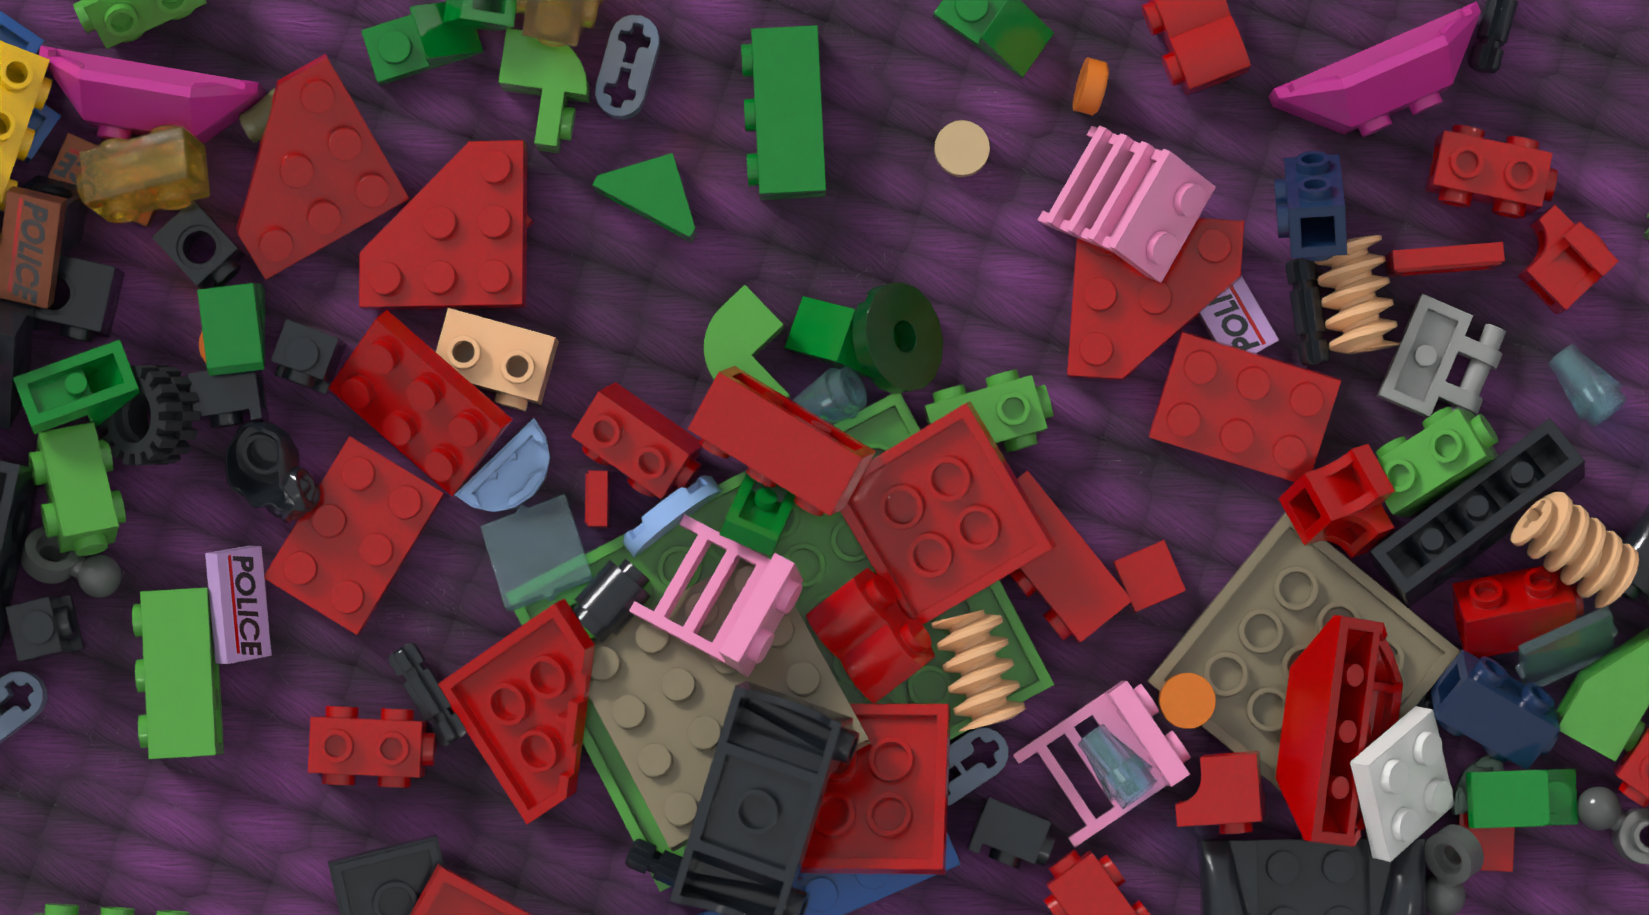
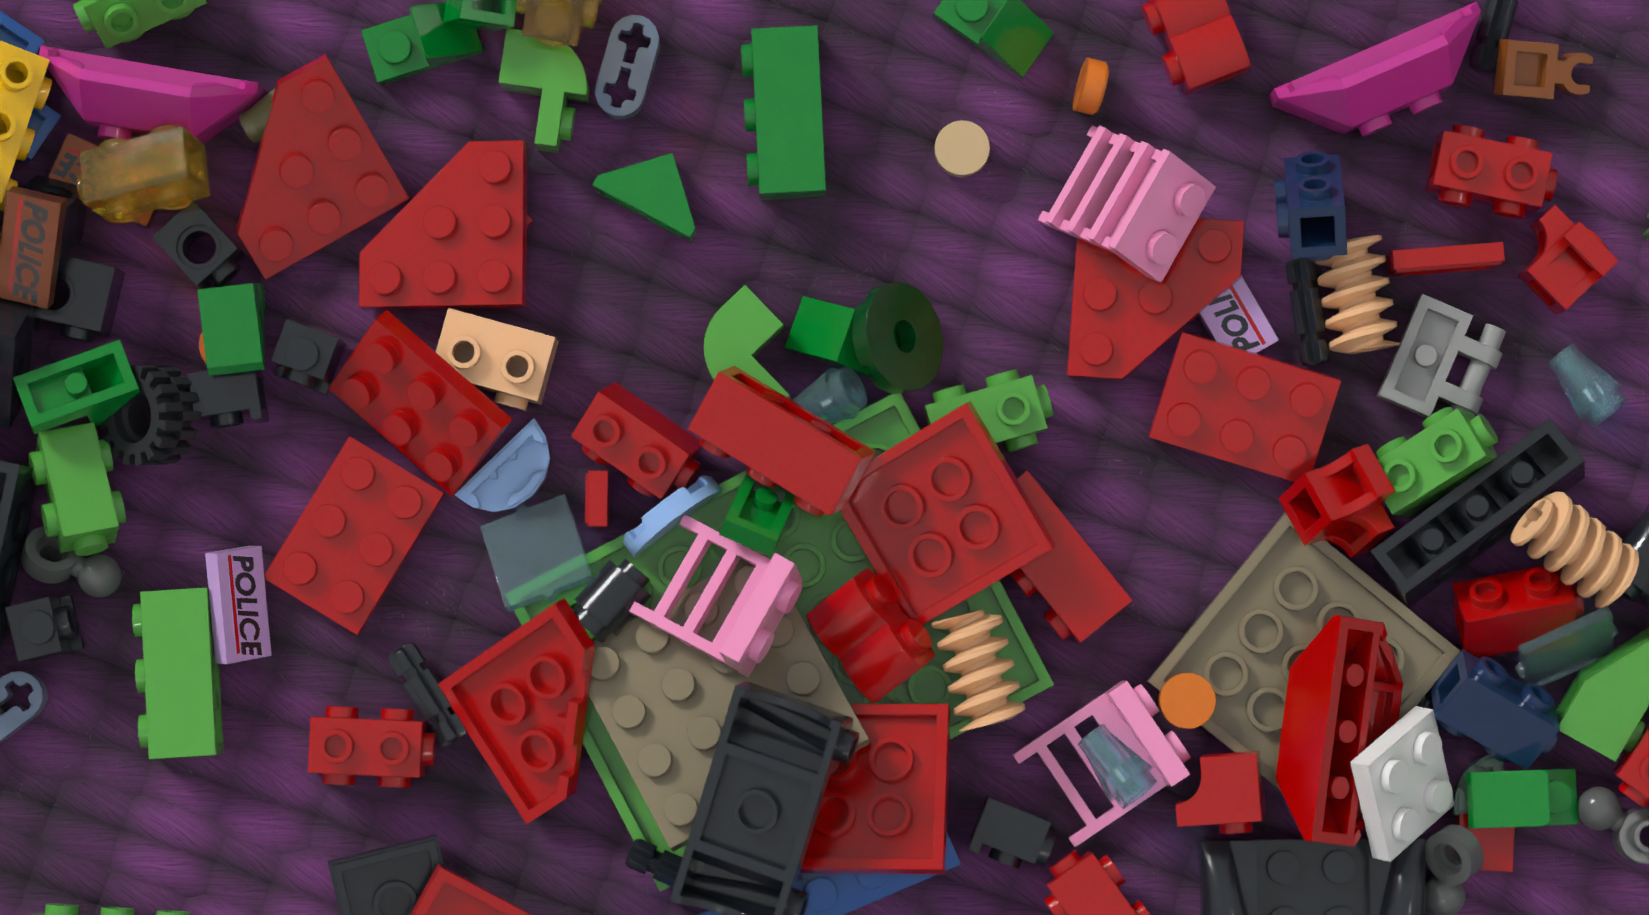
black hair [225,420,321,523] -> none
sand blue beam [948,728,1008,806] -> none
red tile [1112,540,1186,613] -> none
none -> dark orange plate [1494,39,1593,99]

